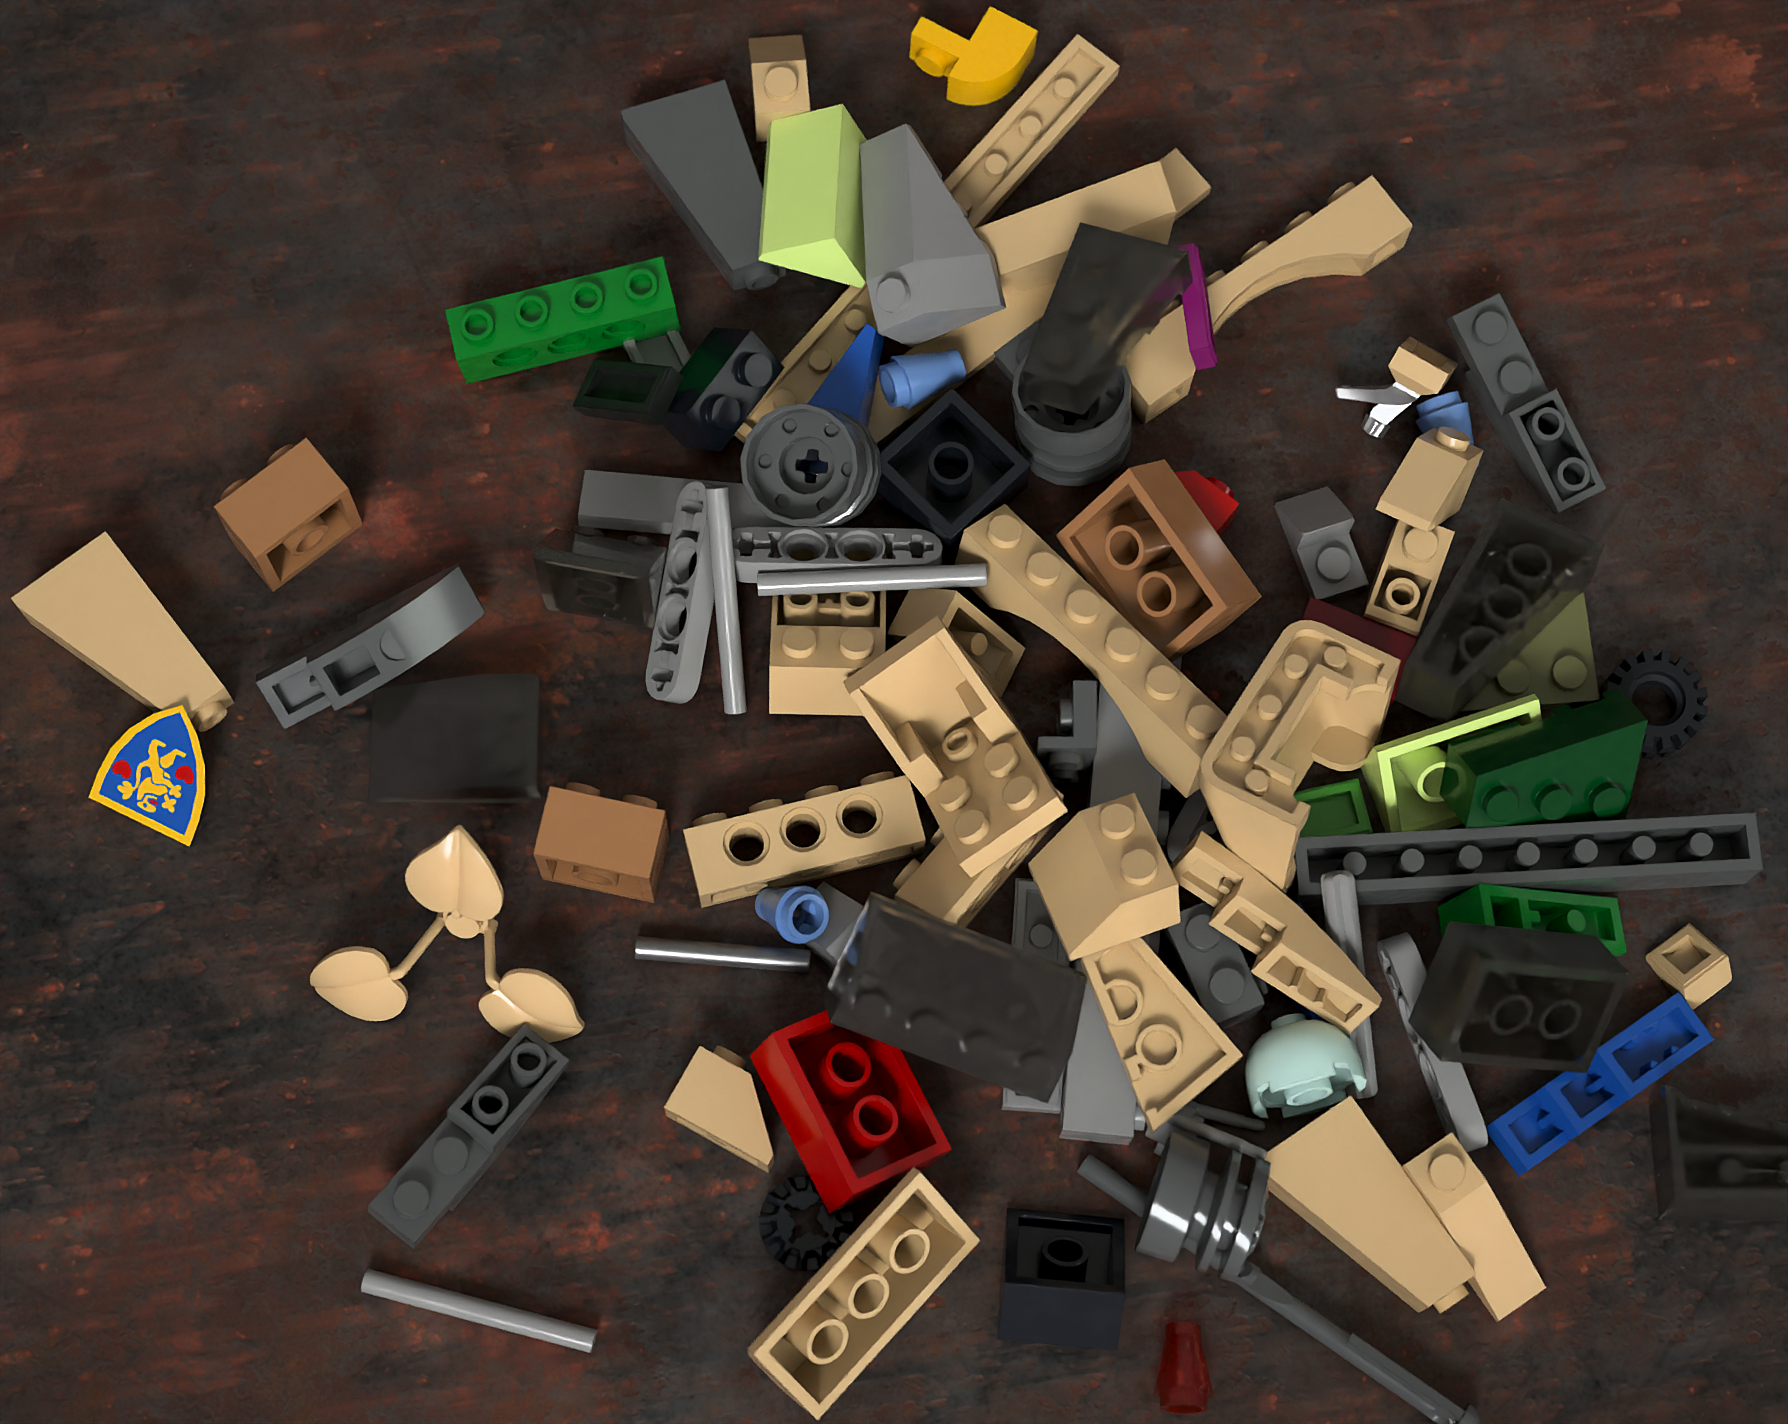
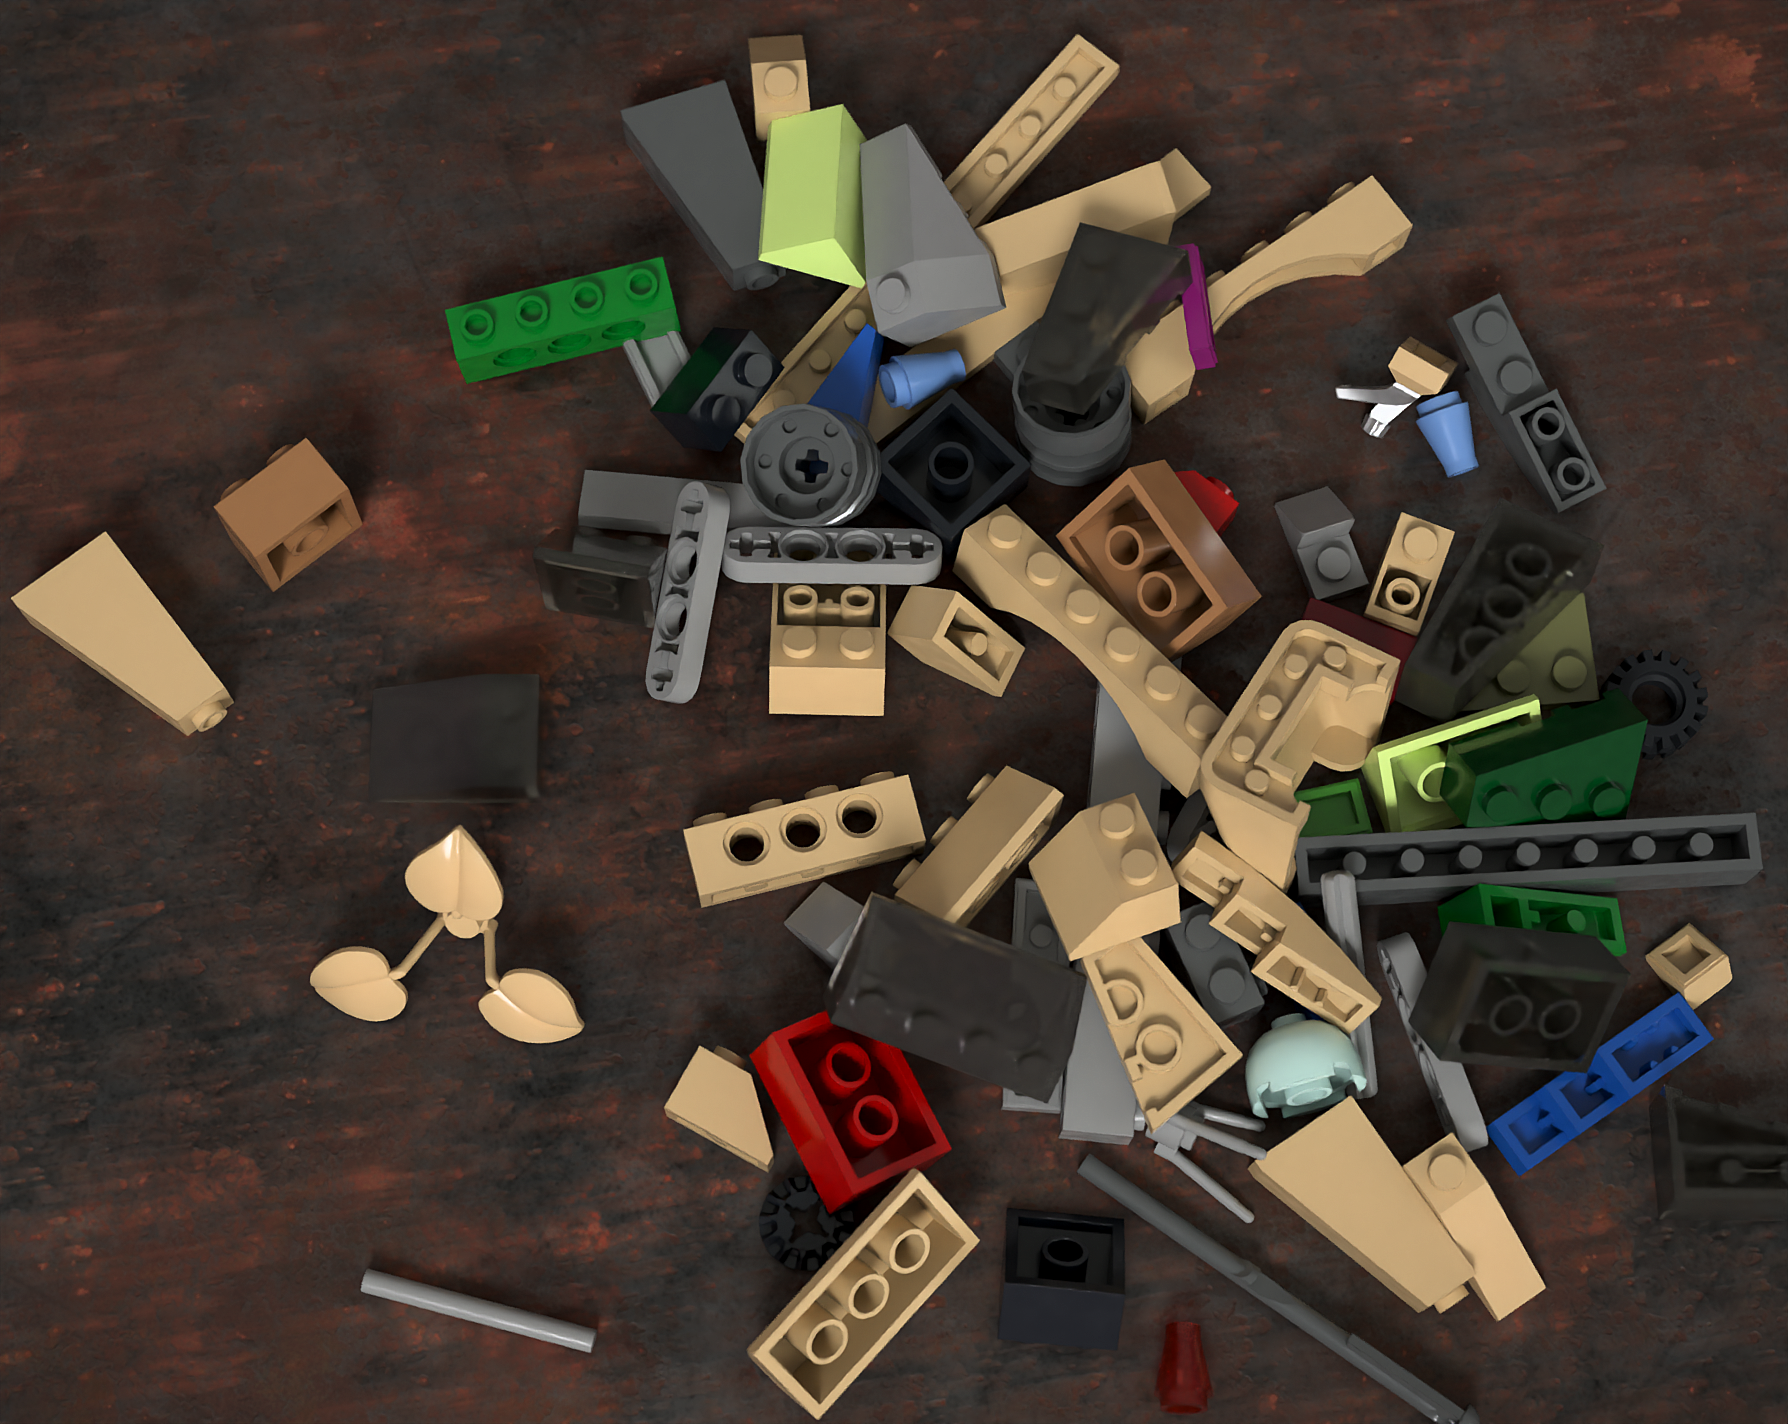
sticker [88,705,205,846] -> none
dark grey slope [256,563,485,729] -> none
dark grey slope [368,1024,570,1249] -> none
medium nougat brick [533,783,670,903] -> none
pearl dark grey tile [573,359,684,425] -> none
flat silver bar [635,936,811,973] -> none
light grey bar [705,485,747,714] -> none
medium blue cone [755,886,829,944] -> none
light grey bar [757,563,987,596] -> none
tan bracket [843,615,1068,878] -> none
yellow brick [910,6,1038,106] -> none
dark grey bracket [1035,680,1097,785] -> none
dark grey wheel [1135,1130,1271,1282] -> none
tan slope [1376,426,1484,533] -> none

